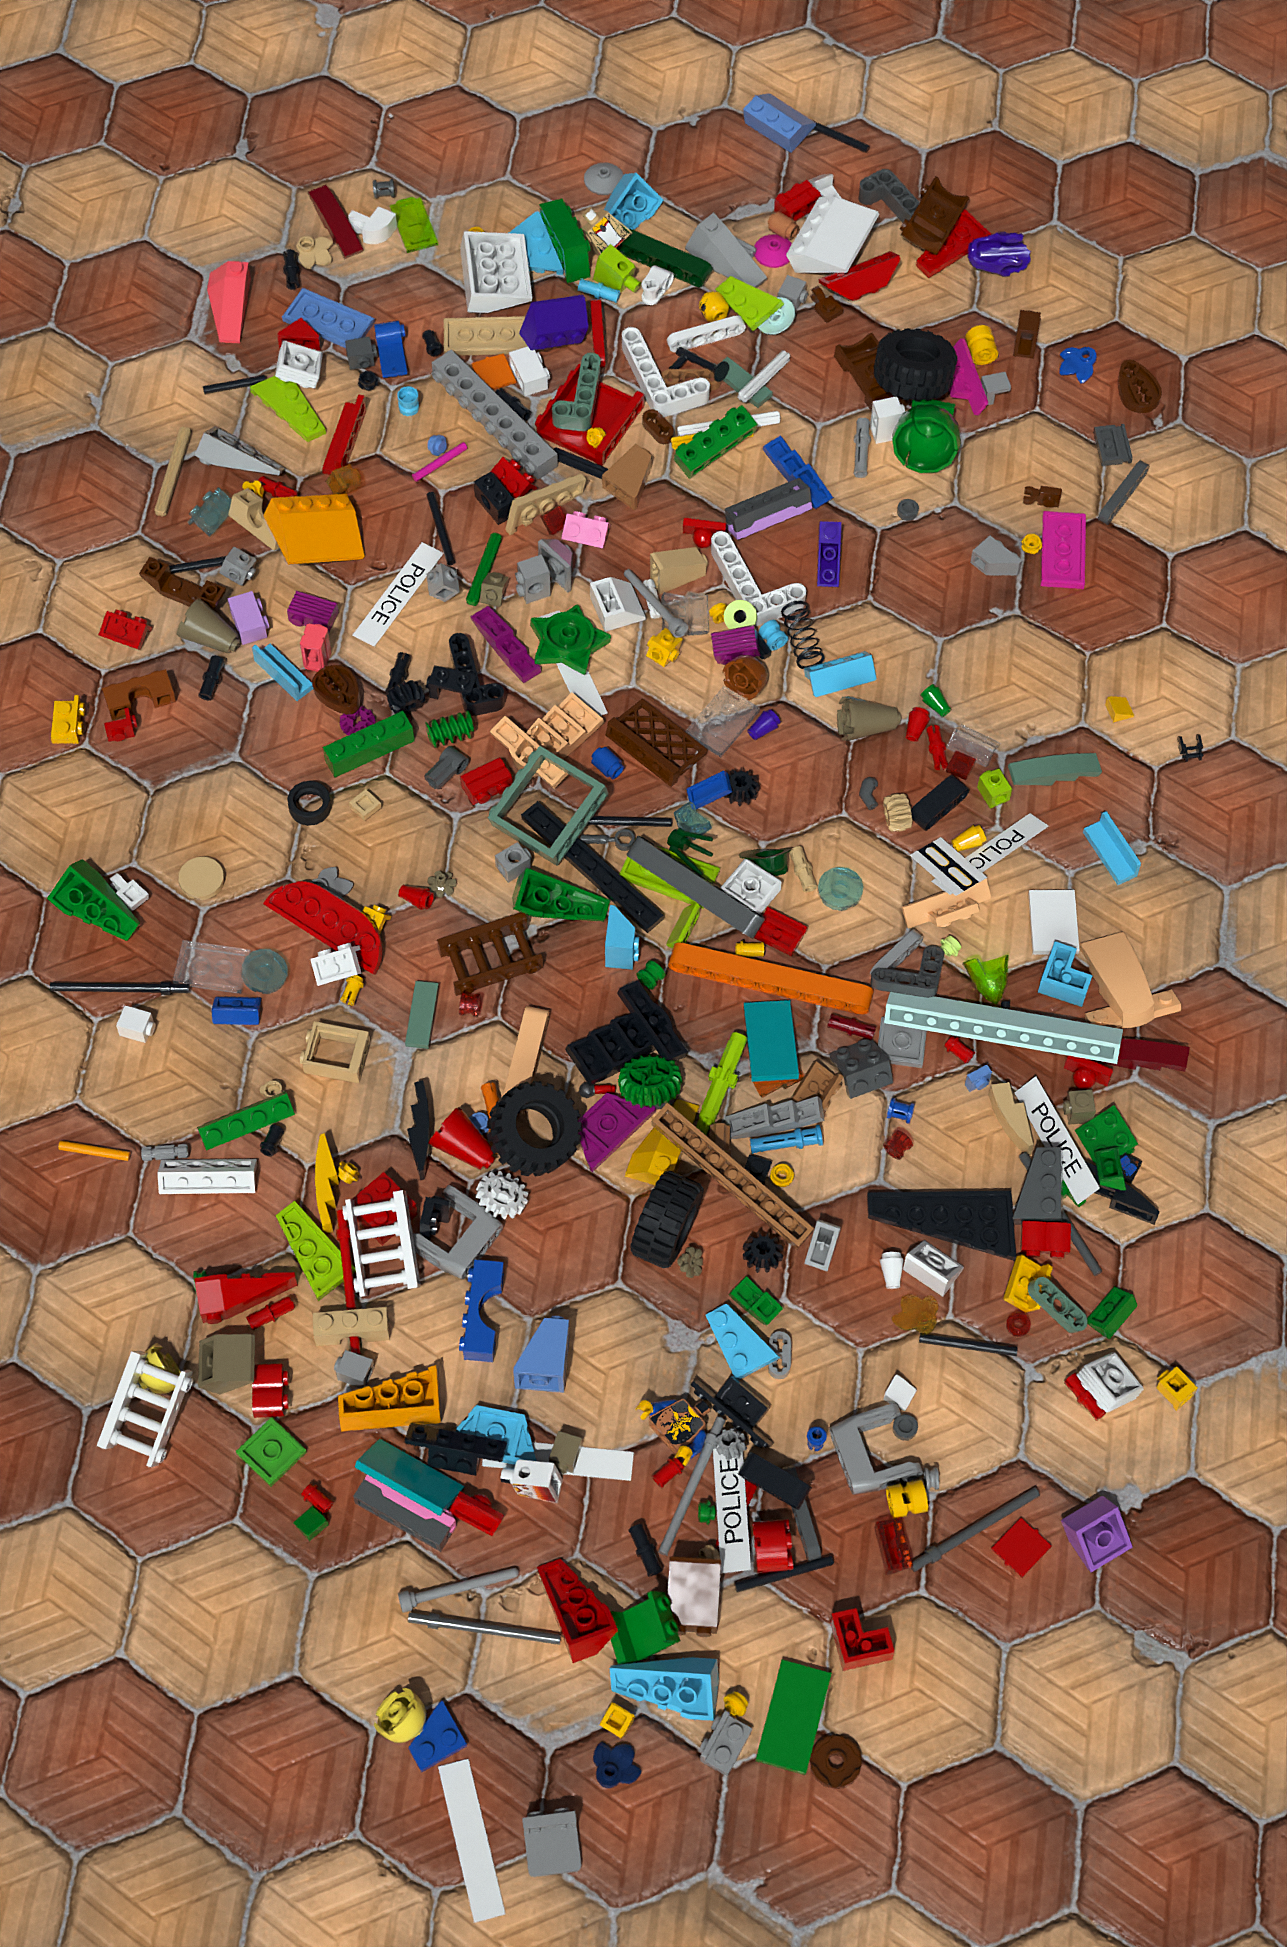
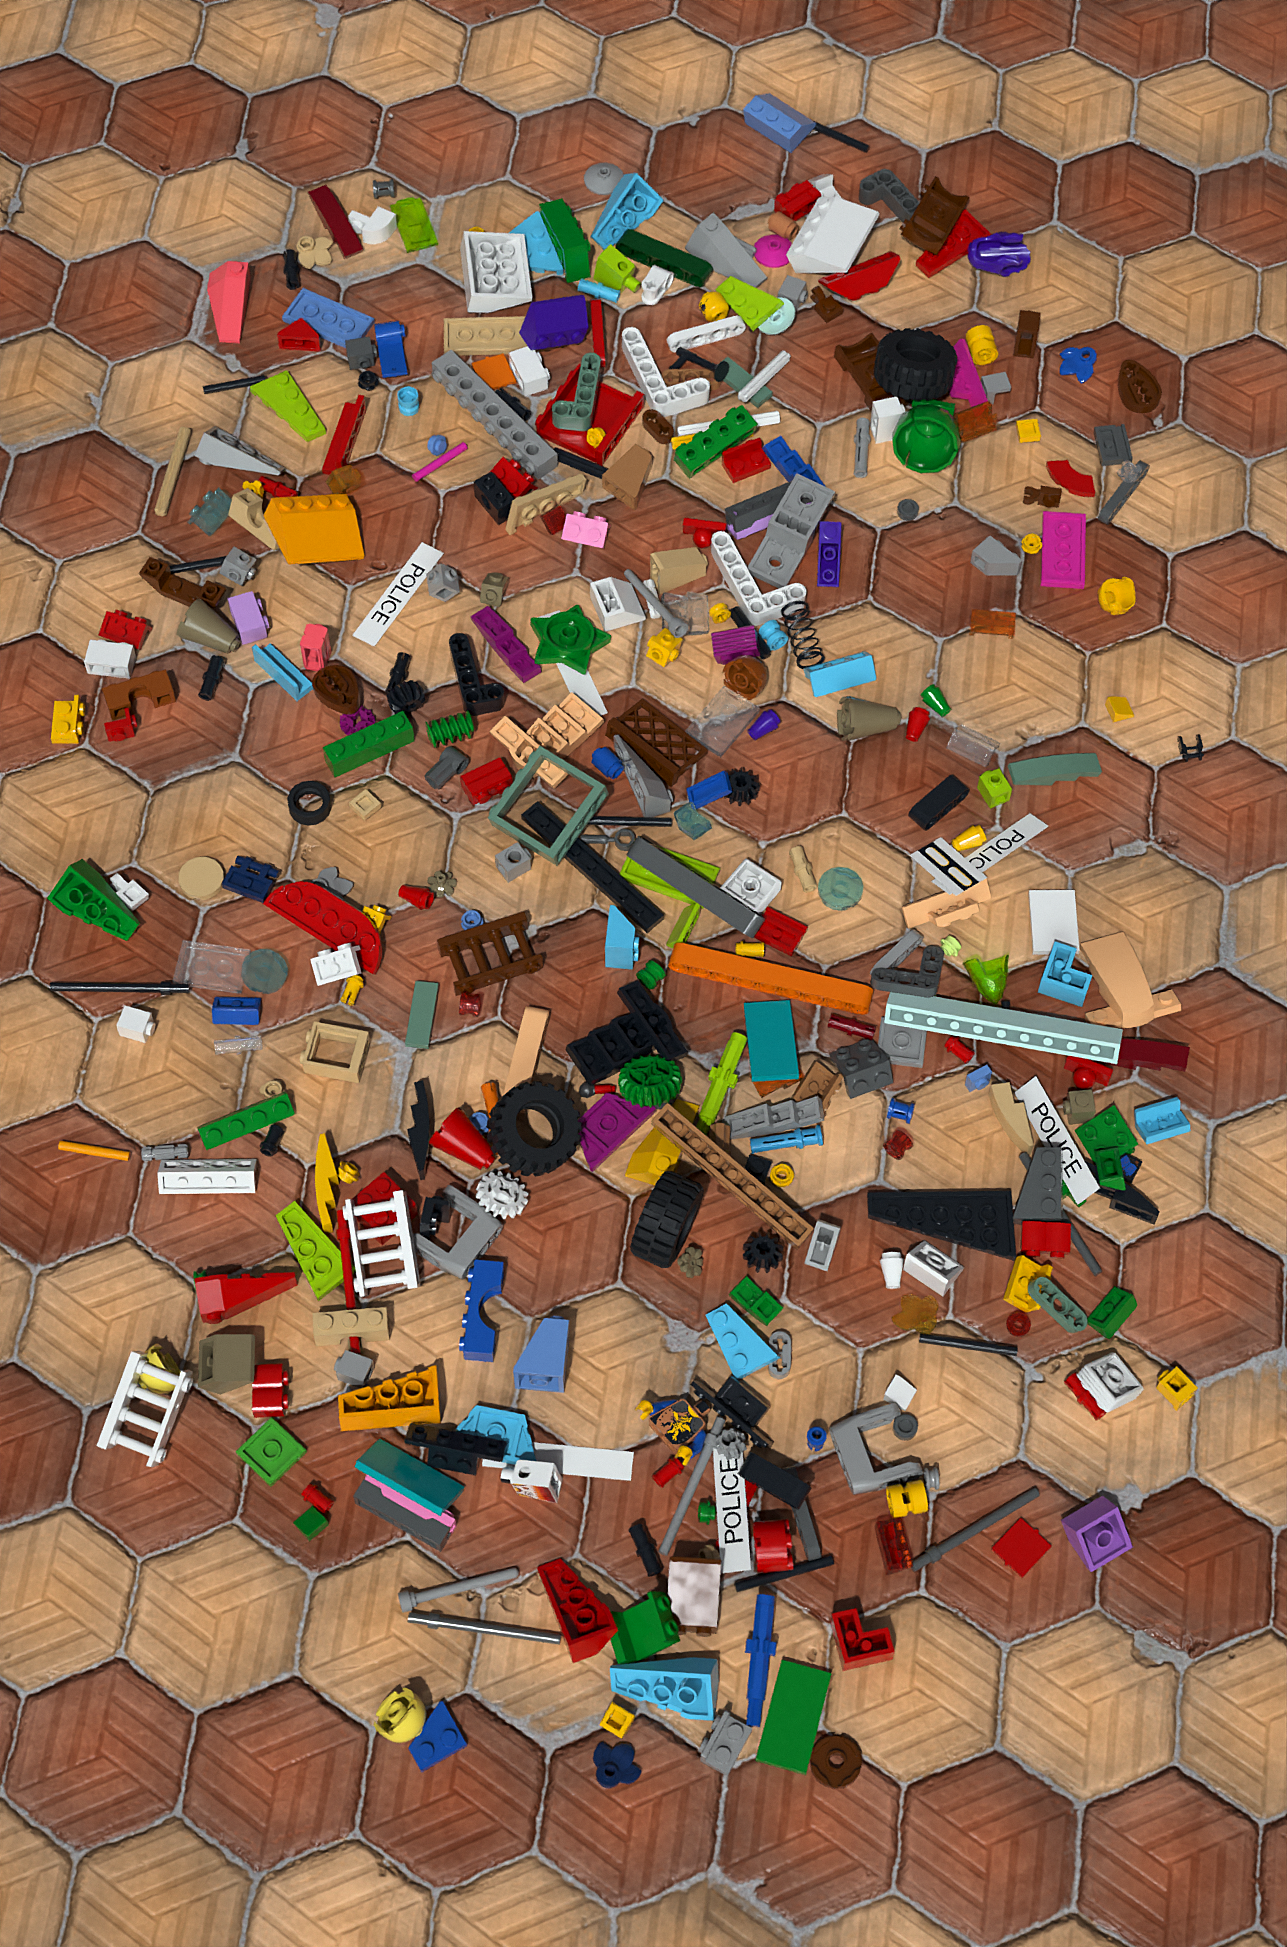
red axle [246,1297,295,1331] -> none
white brick [275,341,323,388] -> none
magenta brick [287,591,339,633] -> none
black pin [422,330,442,357] -> none
black bar [426,492,455,565] -> none
black bracket [426,665,477,699] -> none
white sticker [438,1759,505,1923] -> none
red tile [449,1491,504,1536] -> none
green axle [466,533,502,606] -> none
green wedge [512,868,610,922] -> none
light grey brick [515,554,551,604] -> none
light grey bracket [522,1808,581,1877] -> none
light grey slope [538,539,573,592] -> none
dark tan brick [549,1431,582,1474] -> none
torso [582,207,632,256] -> none
dark green plant [667,828,713,876] -> none
yellow plate [723,1691,748,1716] -> none
yellowish green piece [724,600,757,629] -> none
dark green piece [739,848,792,876] -> none
dark grey arm [859,777,878,810] -> none
tan gear [883,793,913,832] -> none
red pin [926,725,949,770] -> none
clear red plate [946,750,976,780] -> none
medium azure panel [1083,811,1141,885] -> none
none -> white brick [84,640,136,679]
none -> clear pin [214,1035,262,1055]
none -> dark blue plate [222,855,280,903]
none -> medium blue plate [461,910,483,930]
none -> light grey wedge [614,735,673,817]
none -> red bracket [722,438,771,483]
none -> blue piece [745,1594,777,1727]
none -> light grey bracket [747,473,835,588]
none -> clear orange hinge [953,401,997,443]
none -> clear orange hinge [969,609,1016,639]
none -> yellow plate [1016,419,1041,443]
none -> red tile [1046,460,1095,497]
none -> yellow cap [1098,577,1136,615]
none -> clear plate [1117,460,1142,482]
none -> medium azure bracket [1134,1097,1190,1145]

